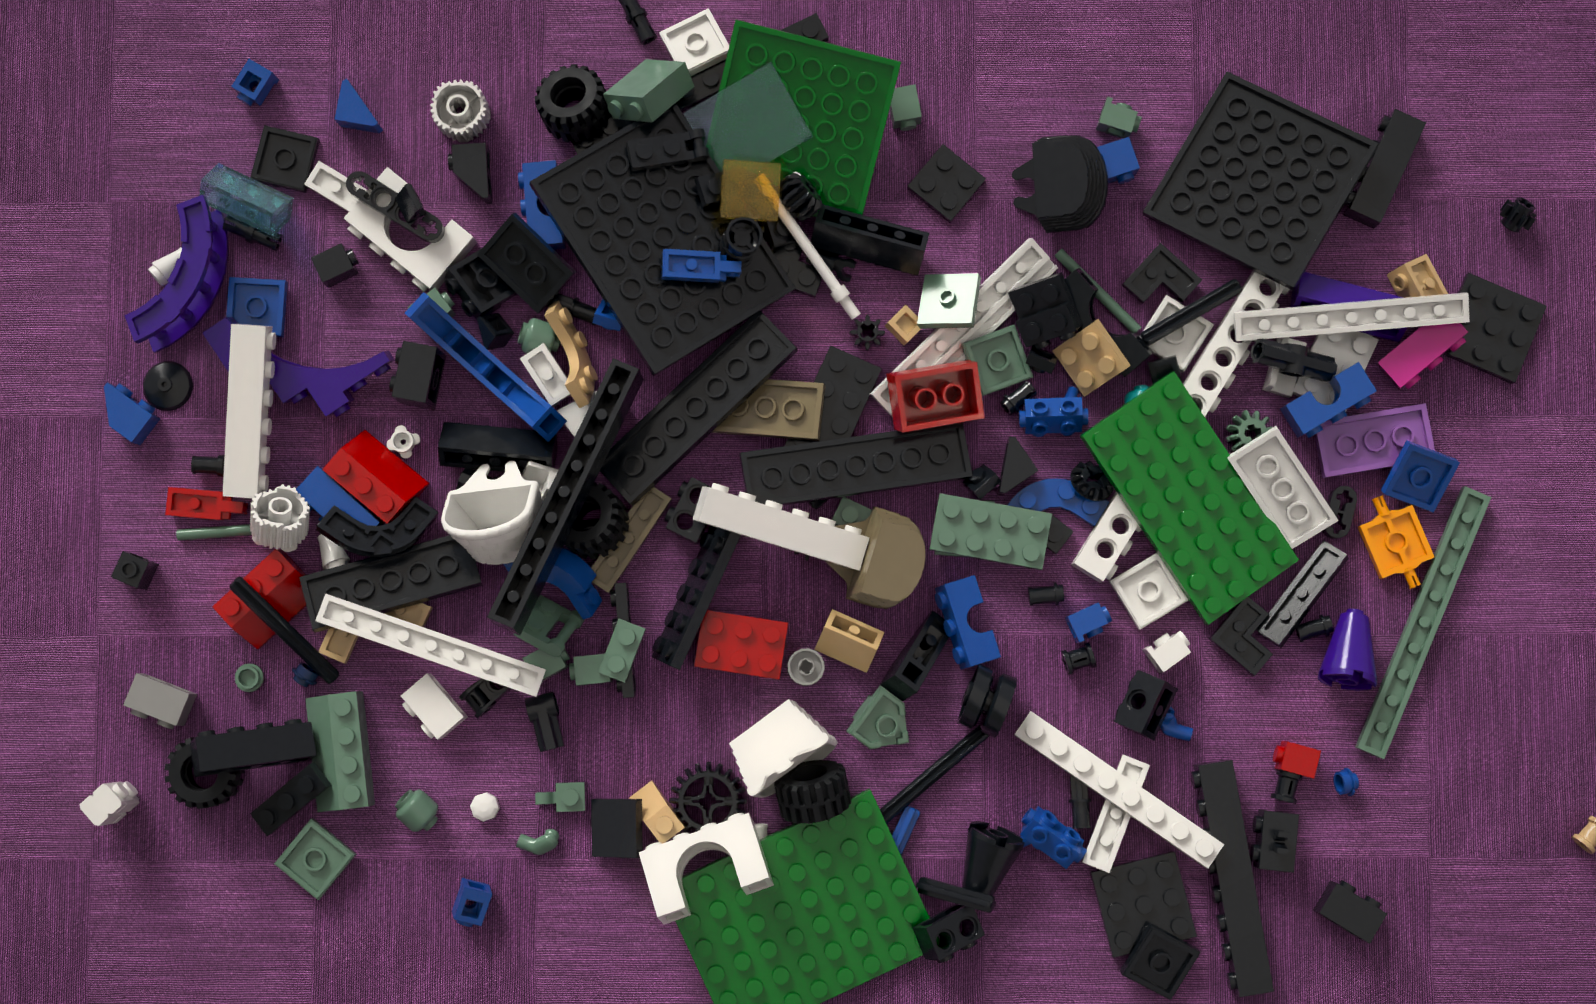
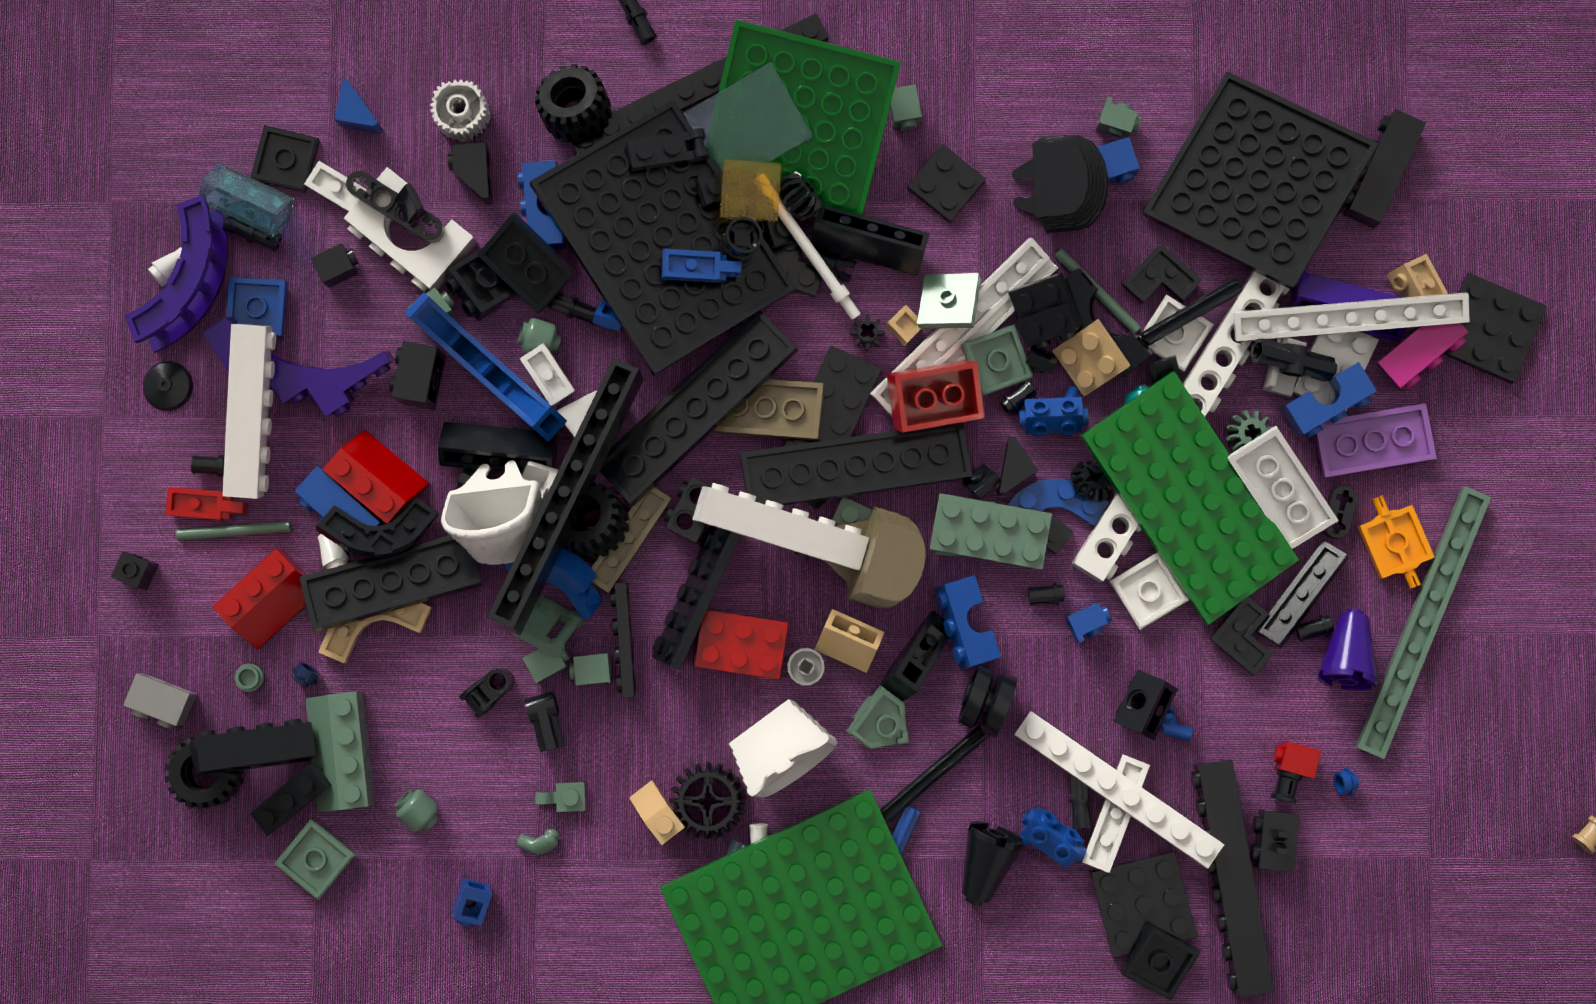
white brick [79,781,140,826] -> none
blue slope [104,382,160,446] -> none
black axle [230,576,339,684] -> none
blue brick [231,59,279,107] -> none
white brick [250,484,310,552] -> none
white plate [315,594,546,697] -> none
white plate [387,425,420,459] -> none
white brick [401,673,468,740] -> none
white tile [470,792,500,821] -> none
black slope [477,313,514,350] -> none
tan plate [544,301,598,408] -> none
black tile [591,798,643,858] -> none
sand green plate [598,619,646,683] -> none
sand green brick [603,59,695,122] -> none
white arch [639,813,774,925] -> none
white plate [659,8,729,76] -> none
black tyre [774,760,851,823] -> none
black brick [912,904,985,963] -> none
black axle [916,877,996,913] -> none
black bush [1061,642,1096,675] -> none
white brick [1142,631,1191,673] -> none
black brick [1313,880,1387,944] -> none
blue plate [1381,440,1460,513] -> none
black gear [1500,197,1537,232] -> none

